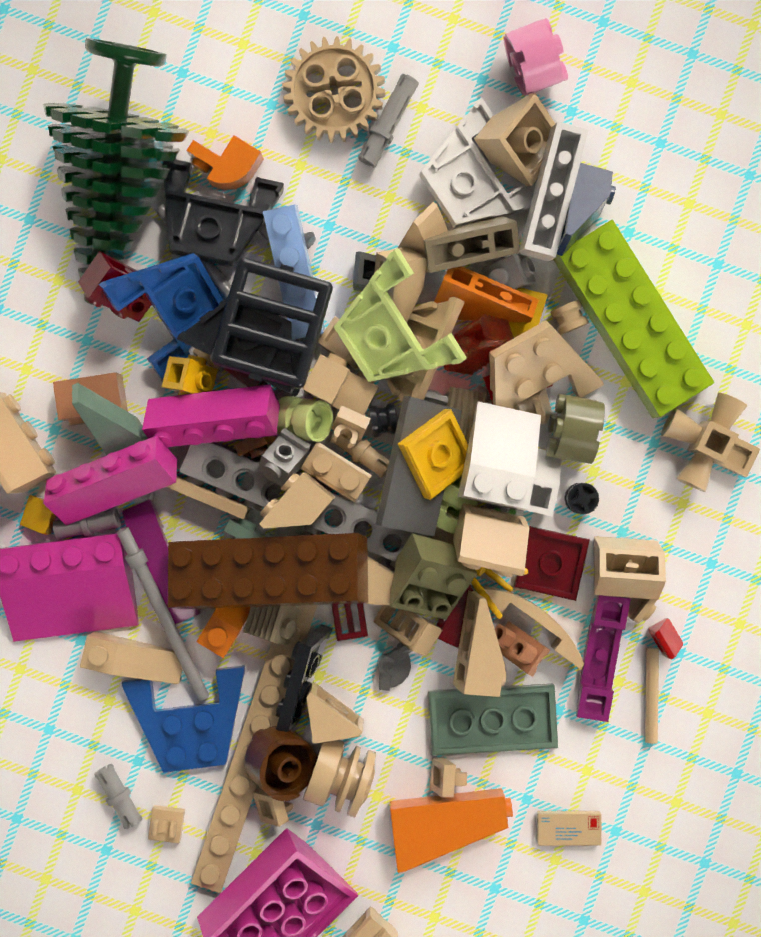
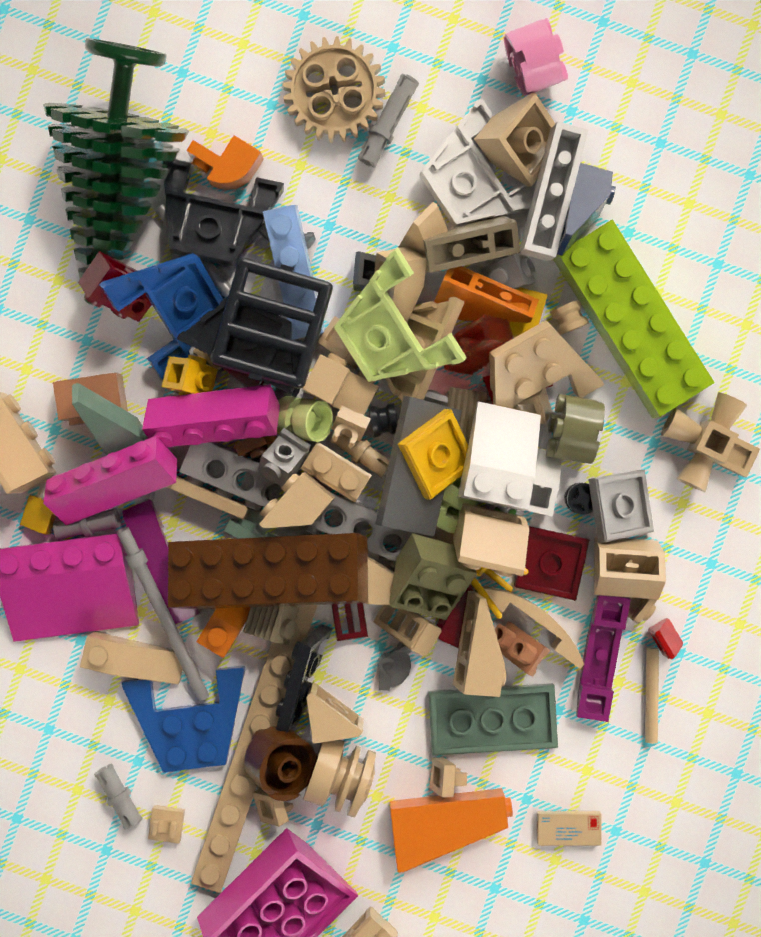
none -> light grey tile [588,469,654,542]

